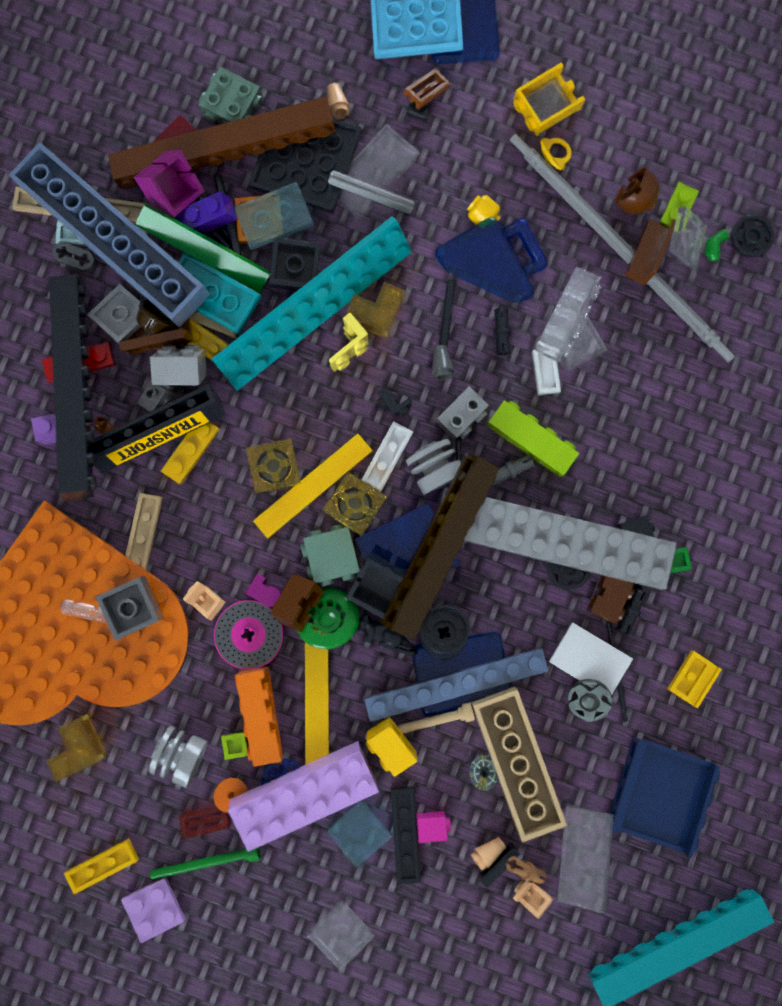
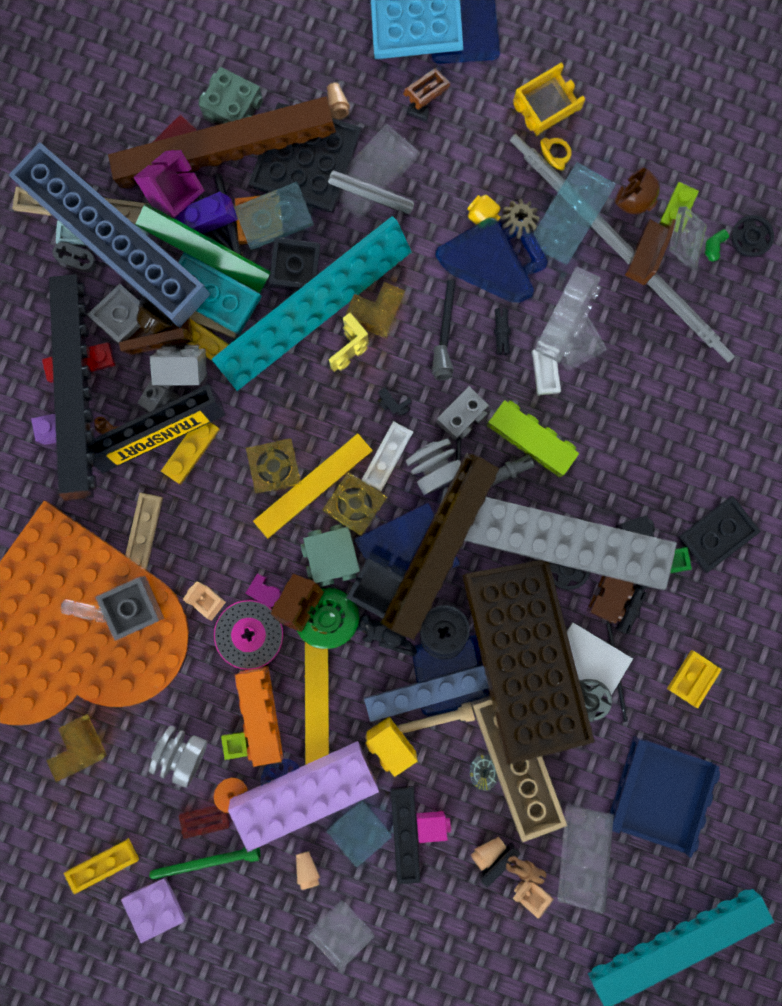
none -> light nougat cone [296,851,320,890]
none -> dark brown plate [462,560,595,765]
none -> dark tan gear [500,198,539,239]
none -> clear light blue tile [529,162,616,266]
none -> black tile [677,496,761,573]

